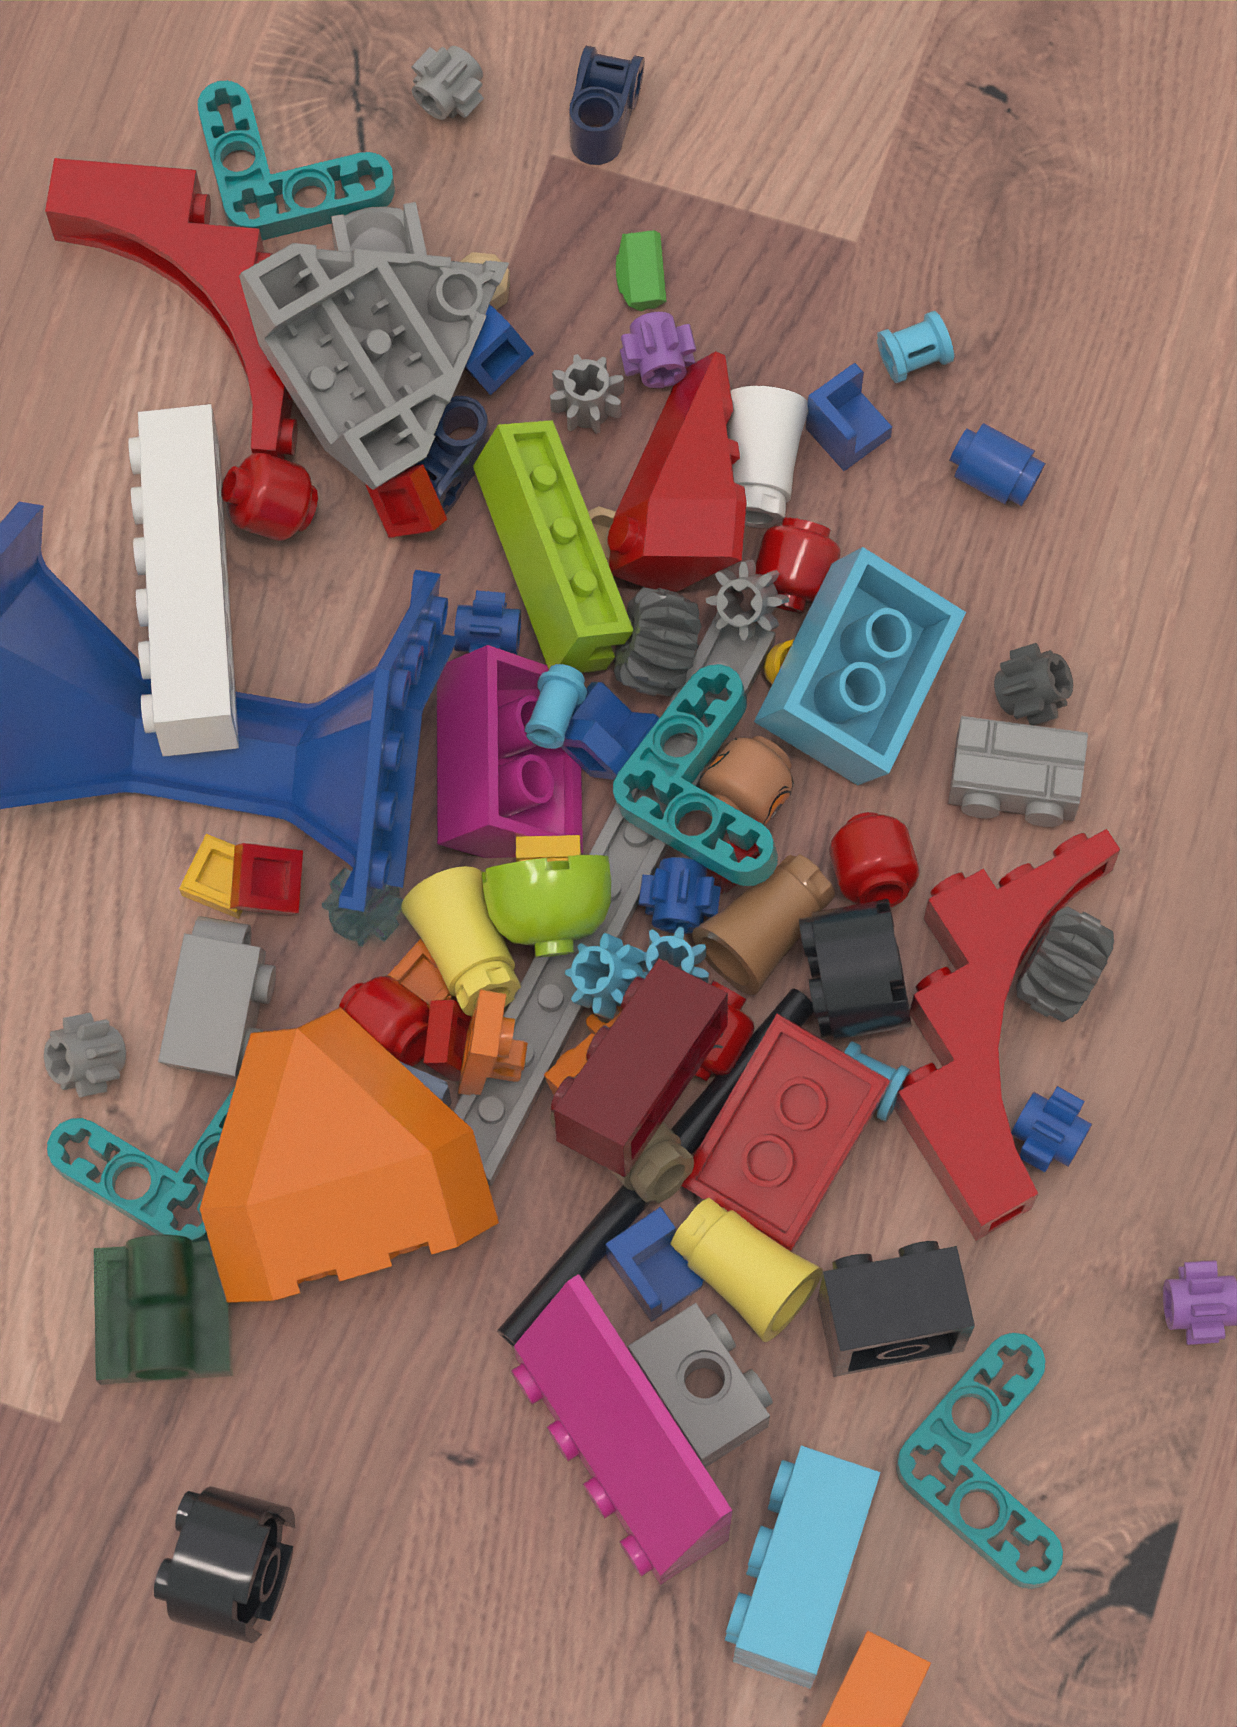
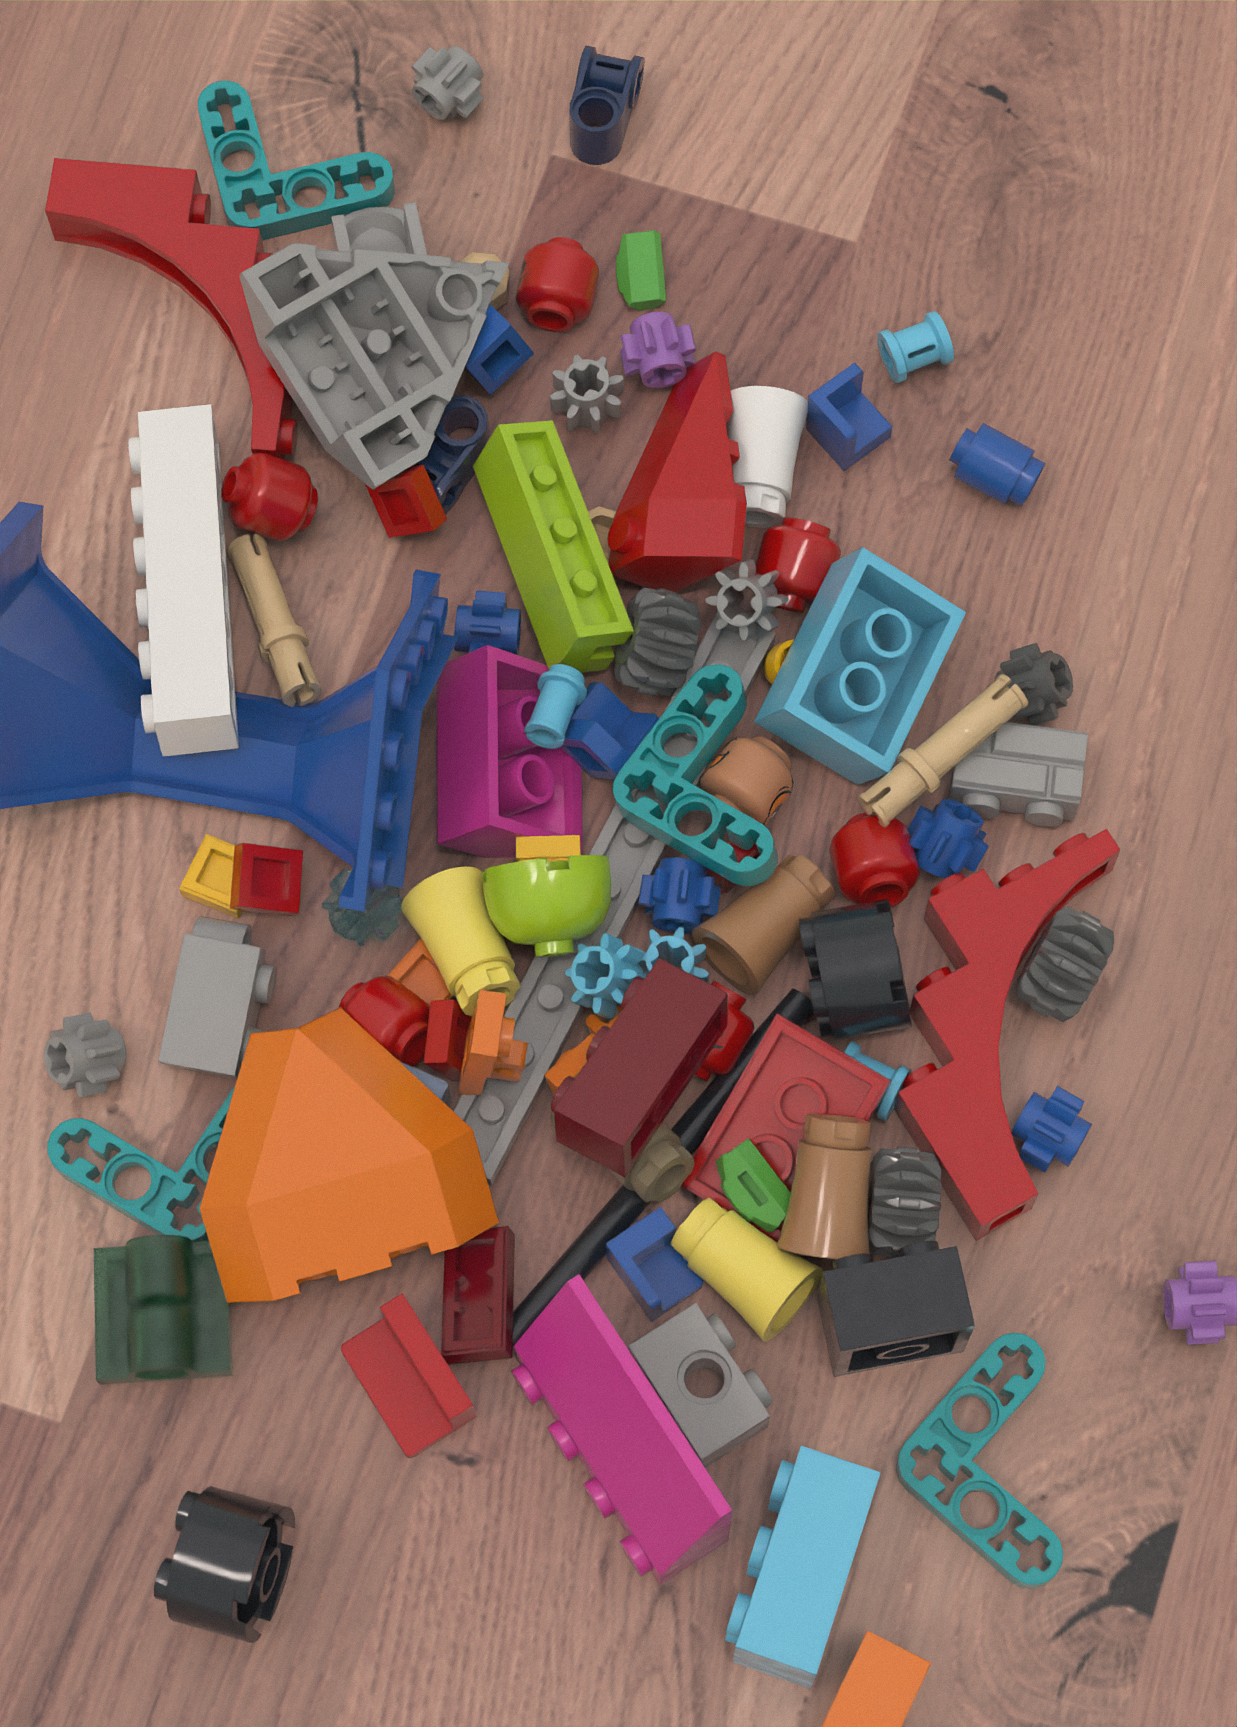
none -> tan pin [227,534,322,707]
none -> red panel [341,1293,477,1458]
none -> dark red plate [441,1226,515,1365]
none -> red head [515,237,599,332]
none -> bright green piece [716,1138,791,1233]
none -> medium nougat plant [777,1113,872,1259]
none -> tan pin [857,674,1028,828]
none -> dark grey gear [868,1146,942,1259]
none -> blue gear [908,799,989,878]

